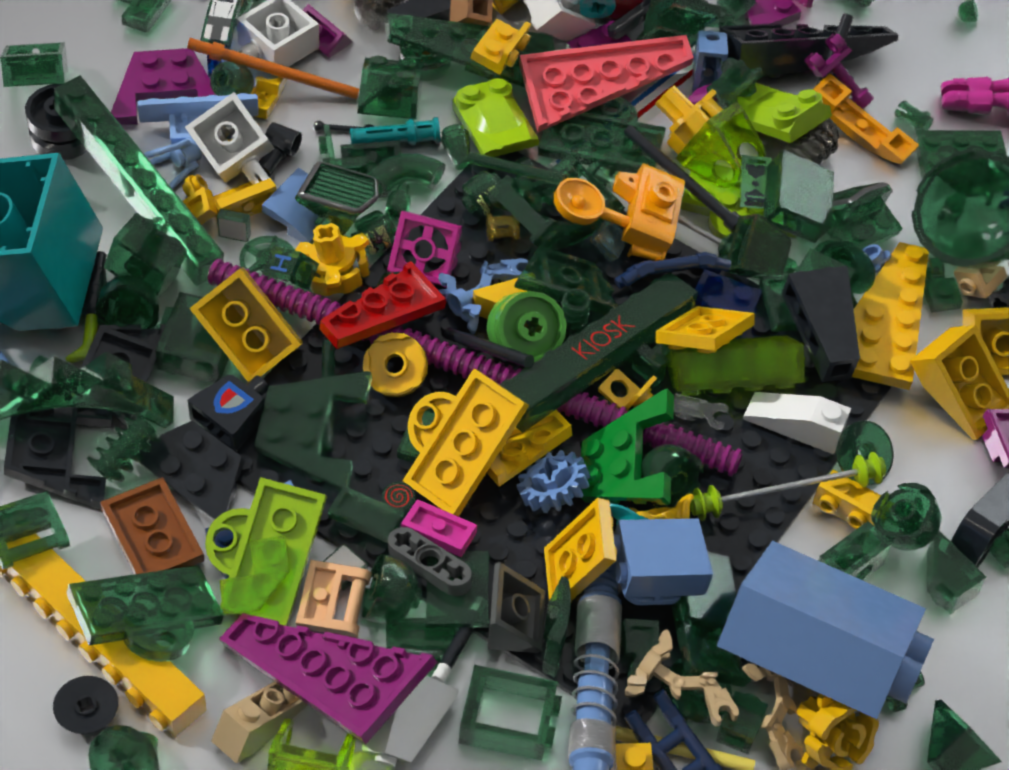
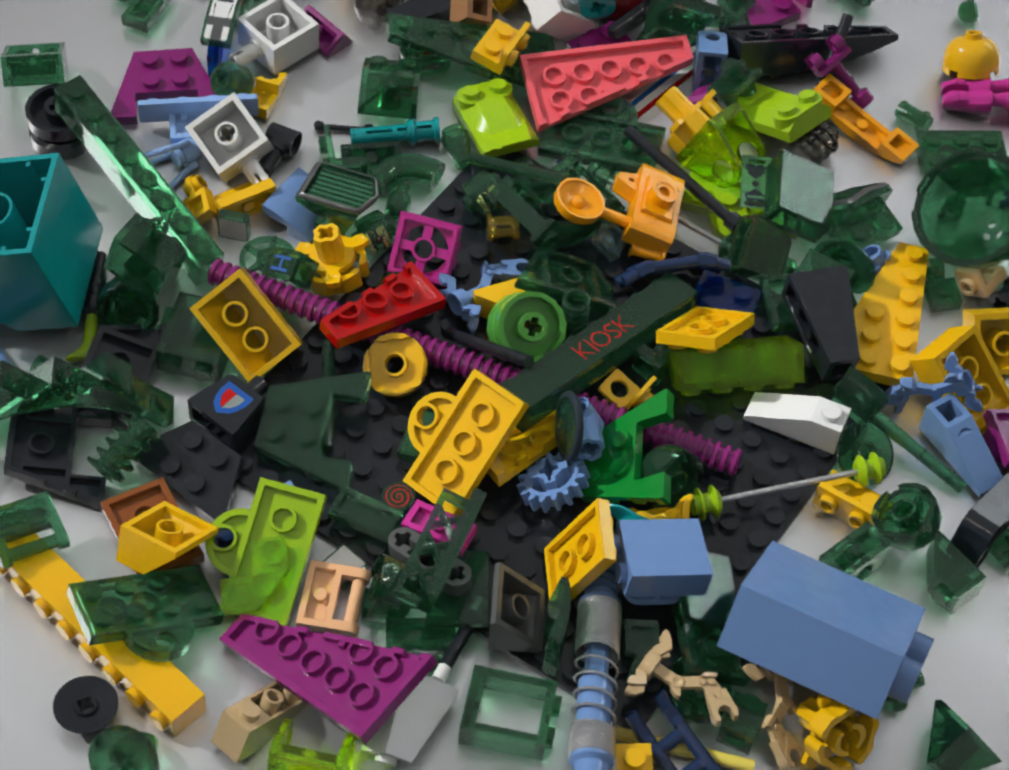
orange bar [187,37,359,100] -> none
clear plate [674,393,729,430] -> none
none -> yellow slope [116,501,219,575]
none -> clear green fence [391,487,487,614]
none -> wheel [555,391,584,462]
none -> medium blue piece [564,397,605,462]
none -> clear green piece [832,365,967,493]
none -> medium blue piece [879,352,983,415]
none -> medium blue slope [918,392,1003,497]
none -> yellow cylinder [942,30,1000,80]

